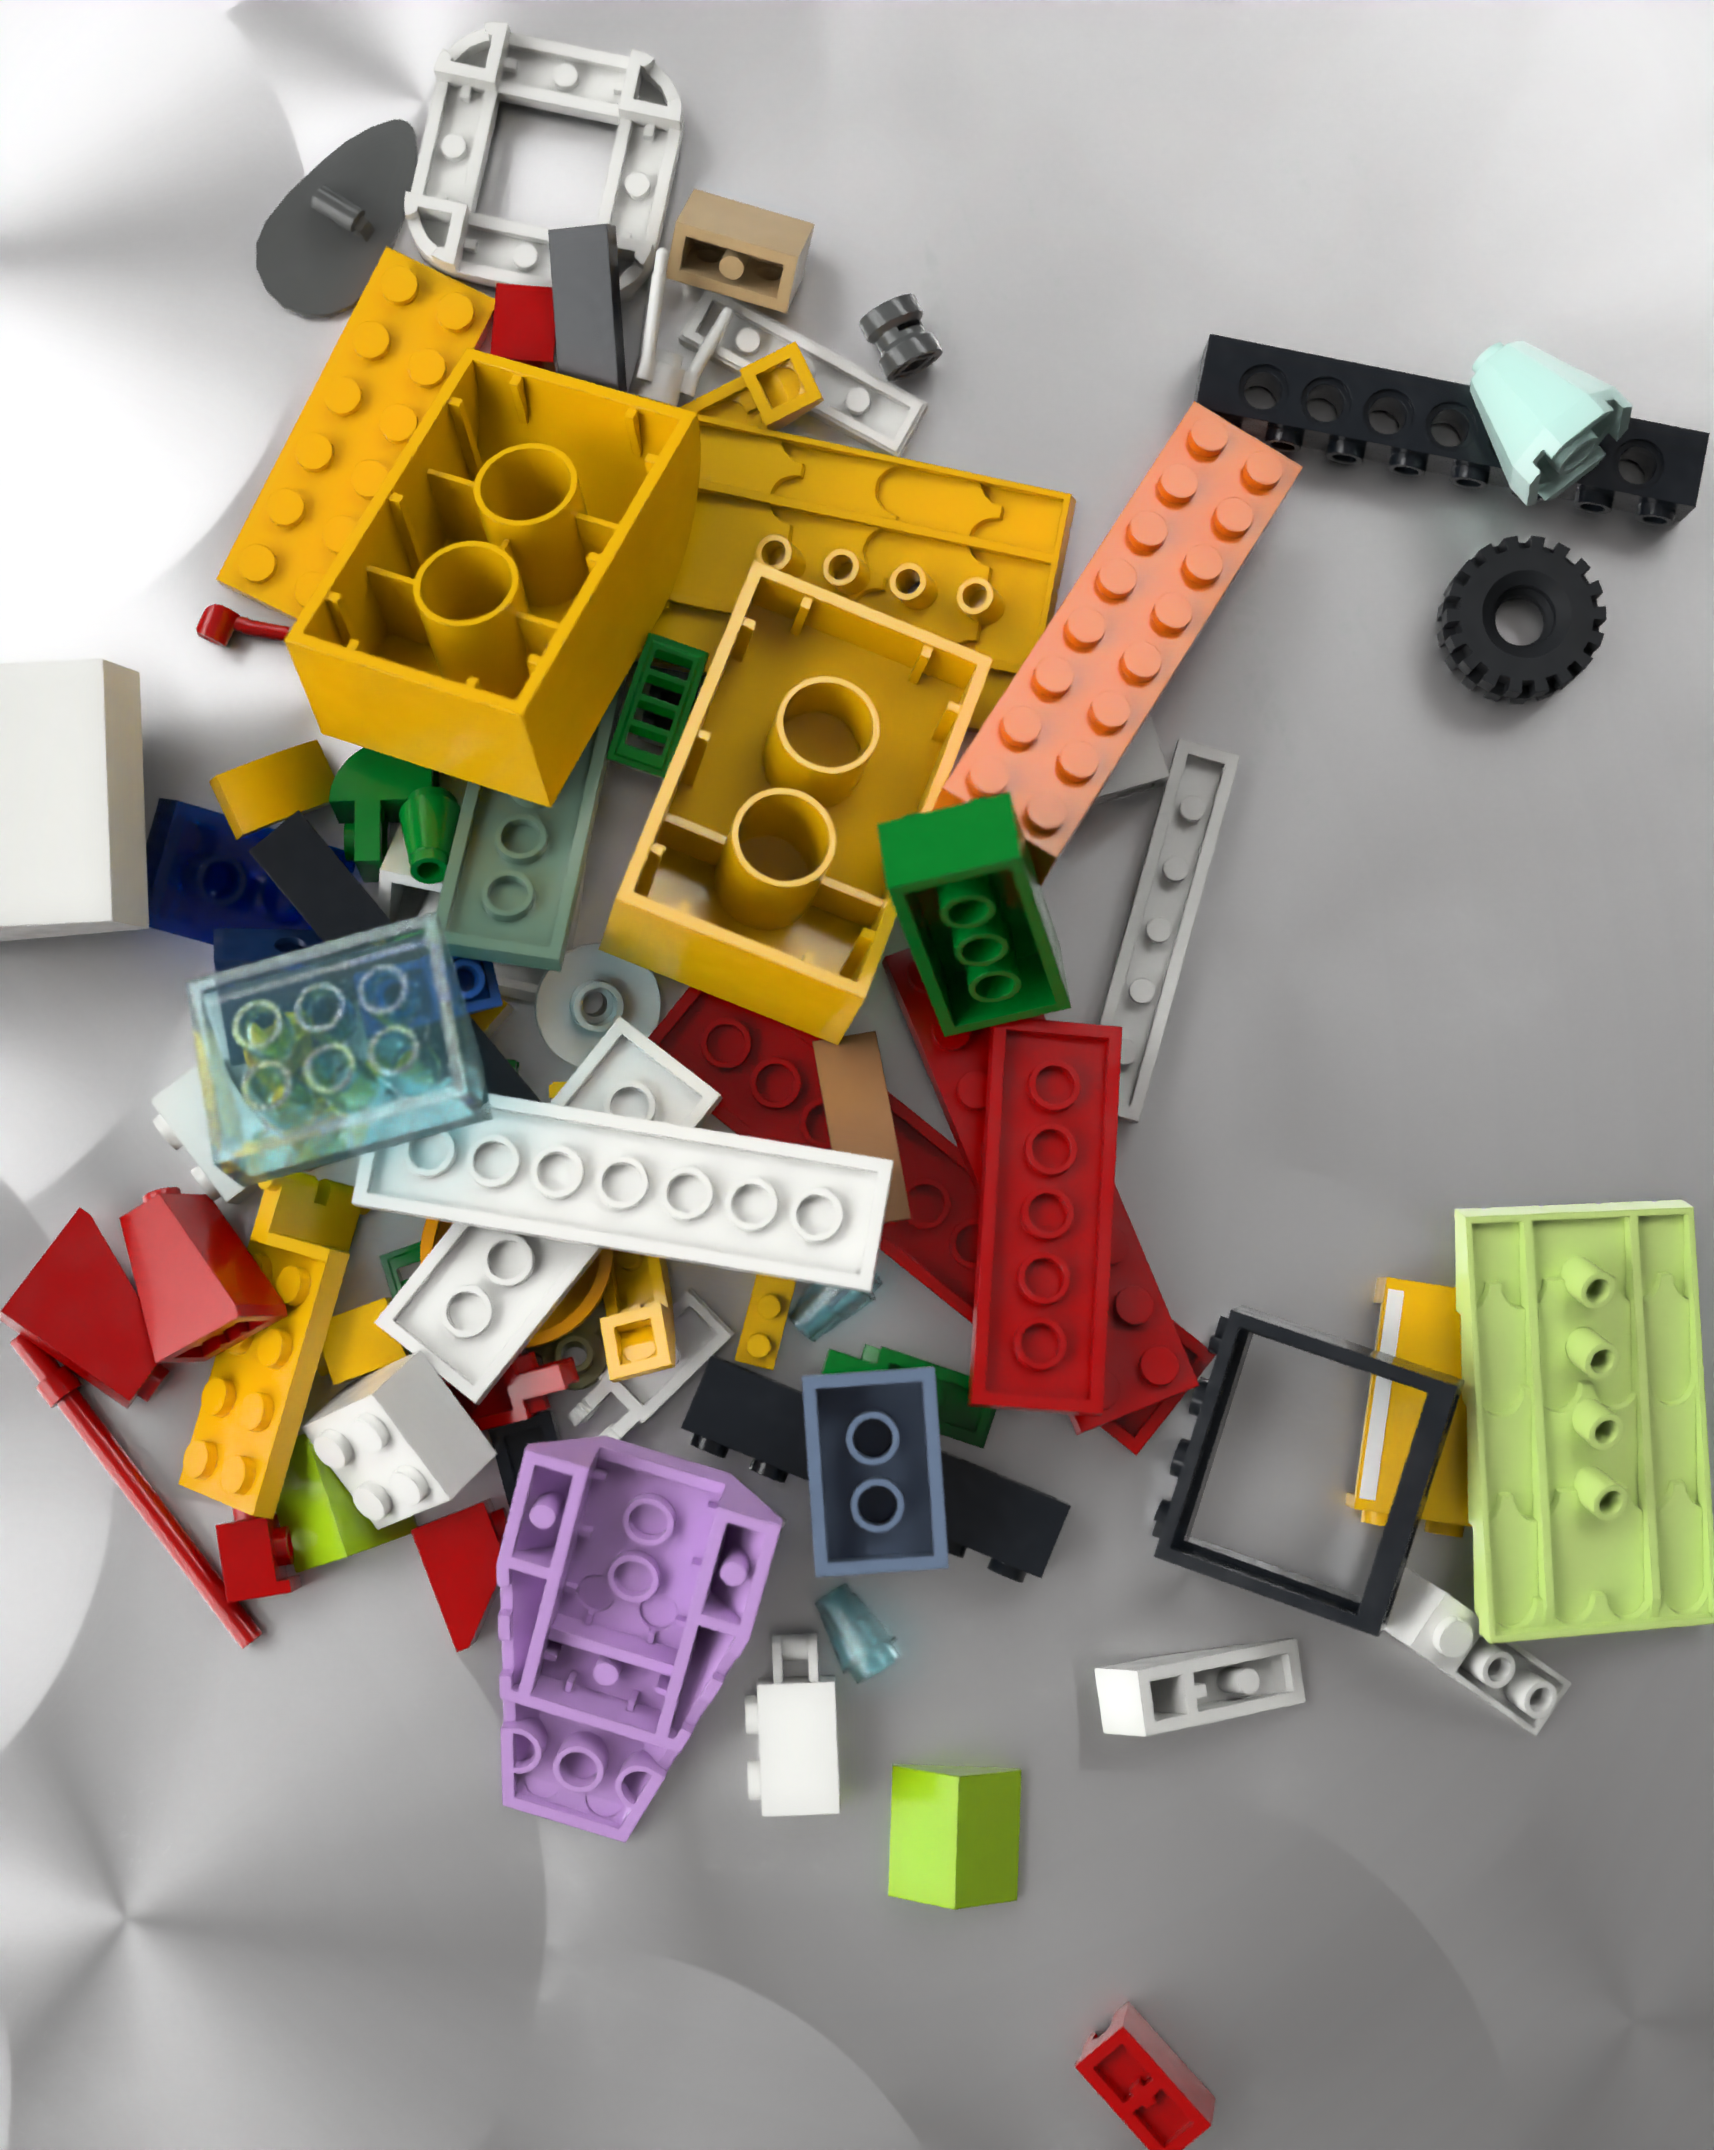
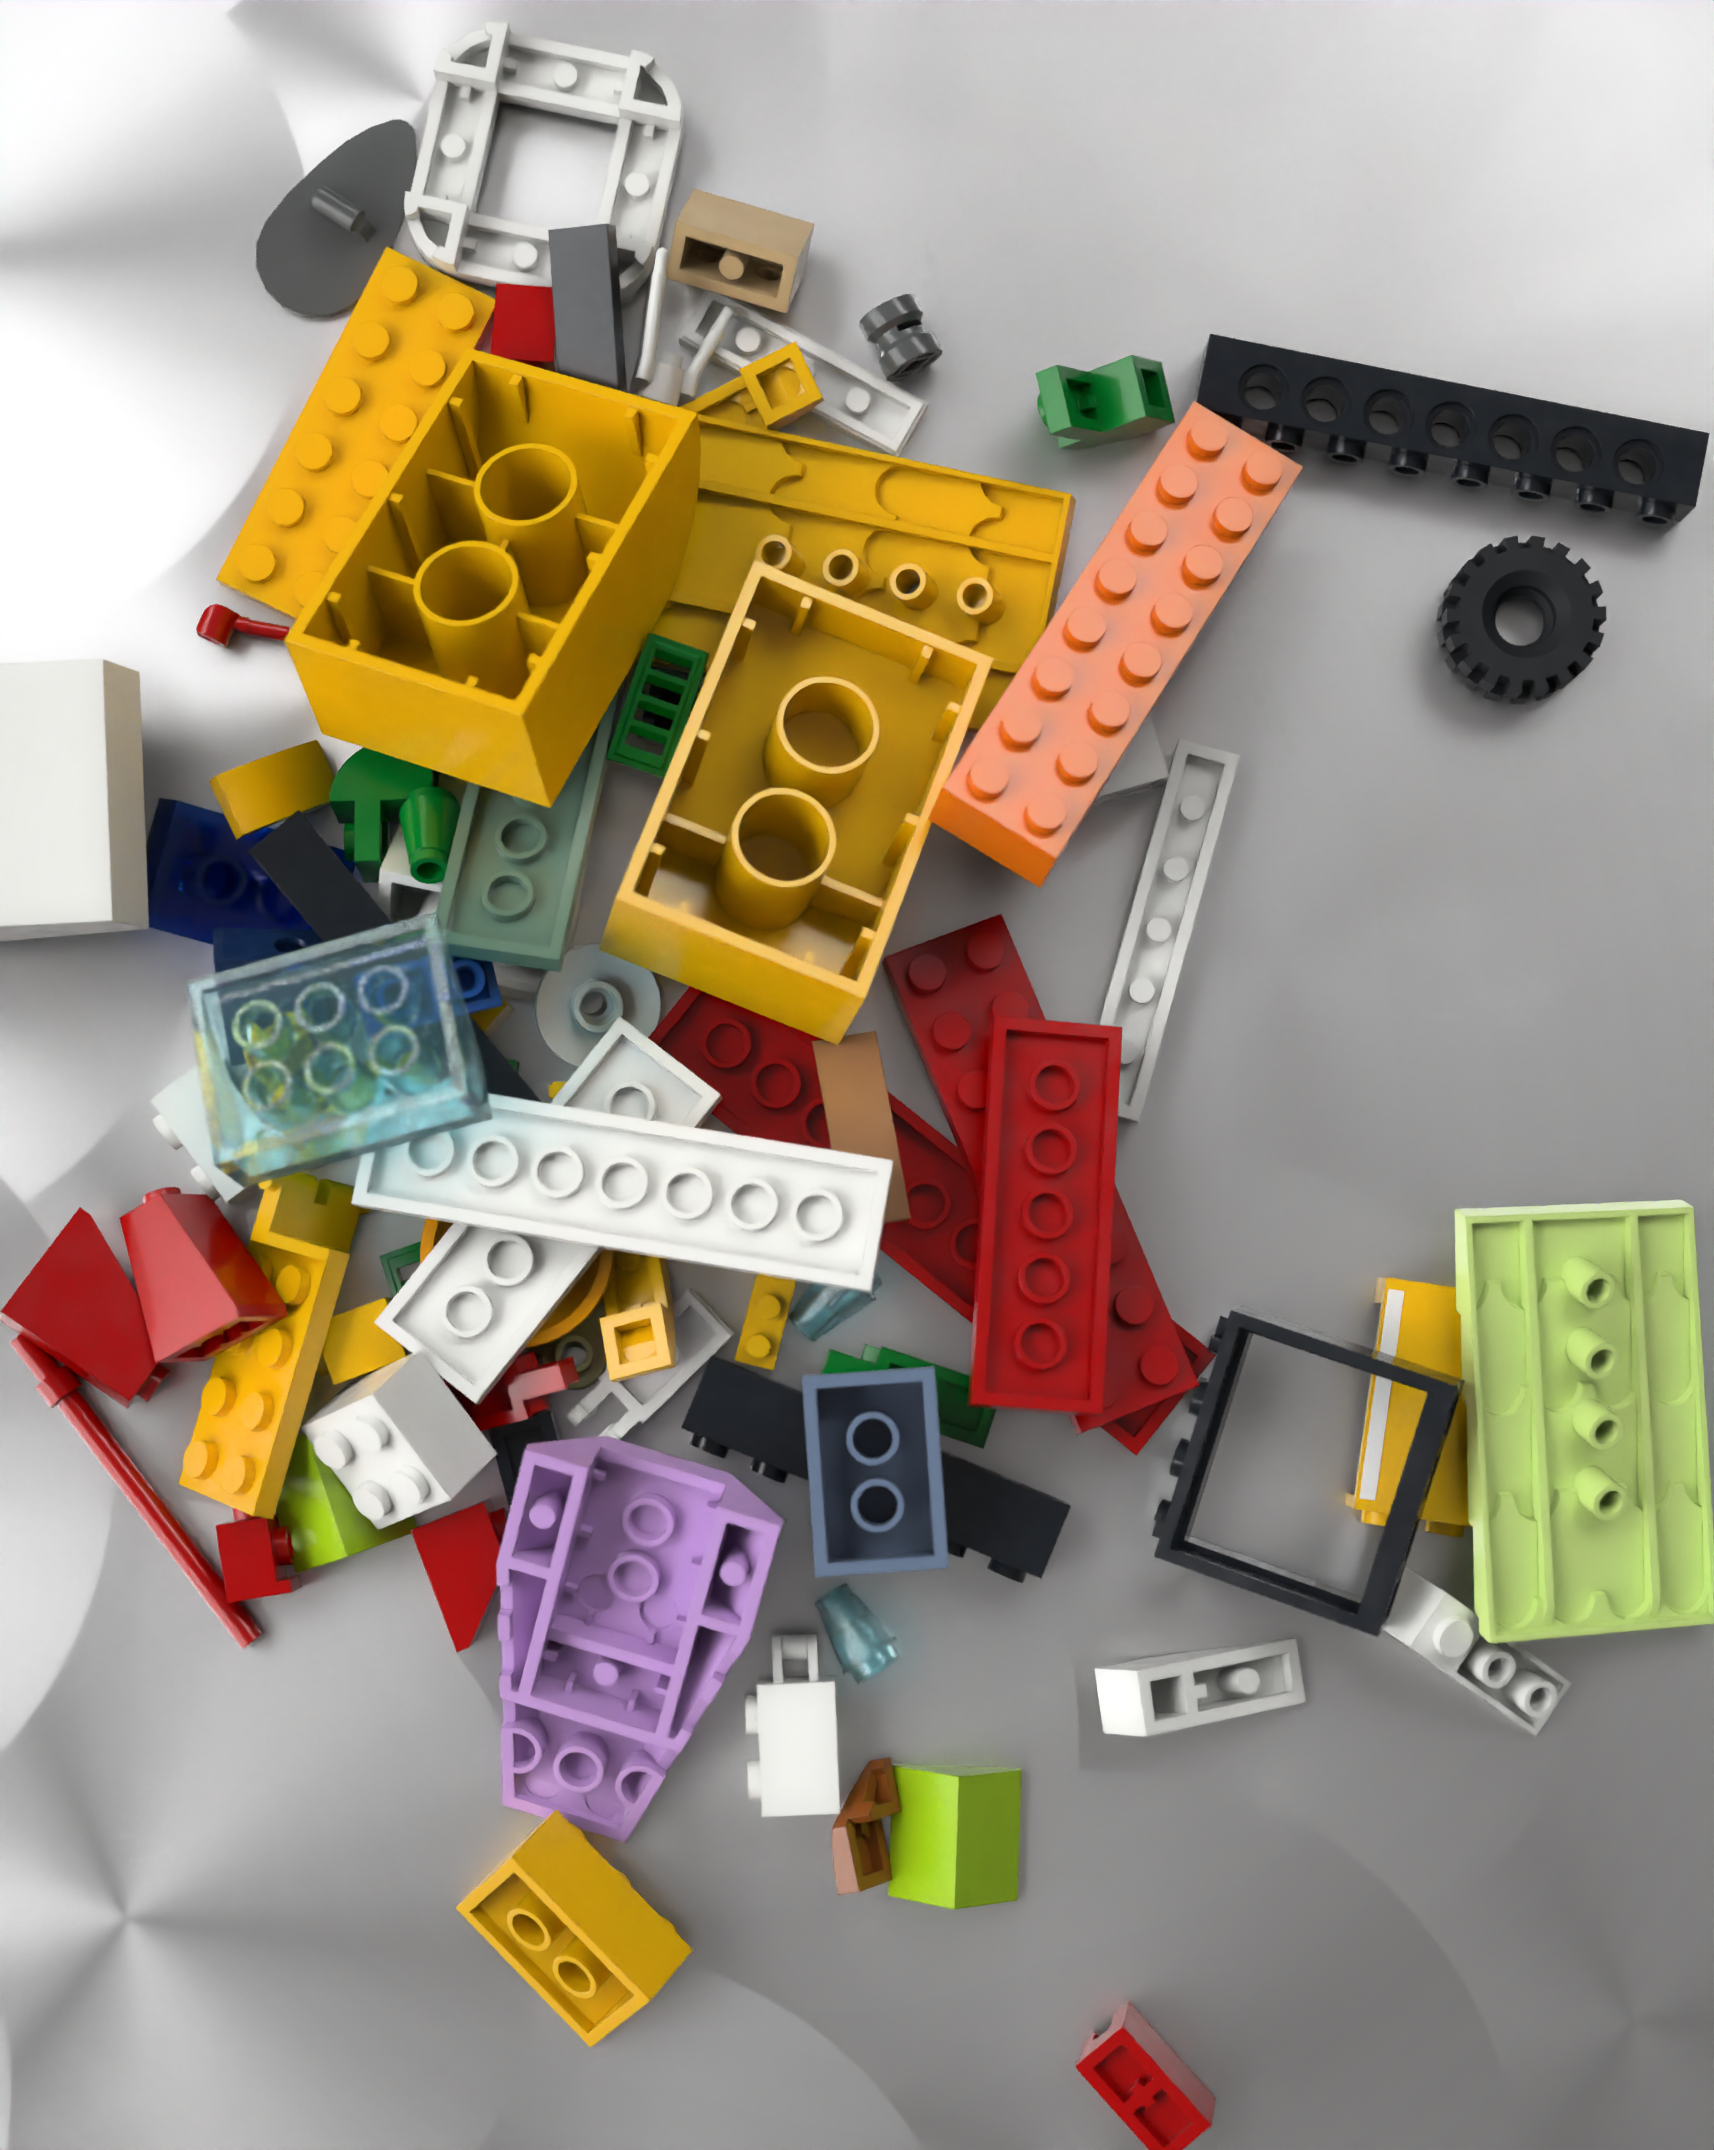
green brick [877,792,1071,1037] -> none
light aqua cone [1470,341,1632,506] -> none
none -> yellow slope [455,1809,693,2047]
none -> dark orange slope [832,1757,902,1895]
none -> green brick [1036,355,1175,450]

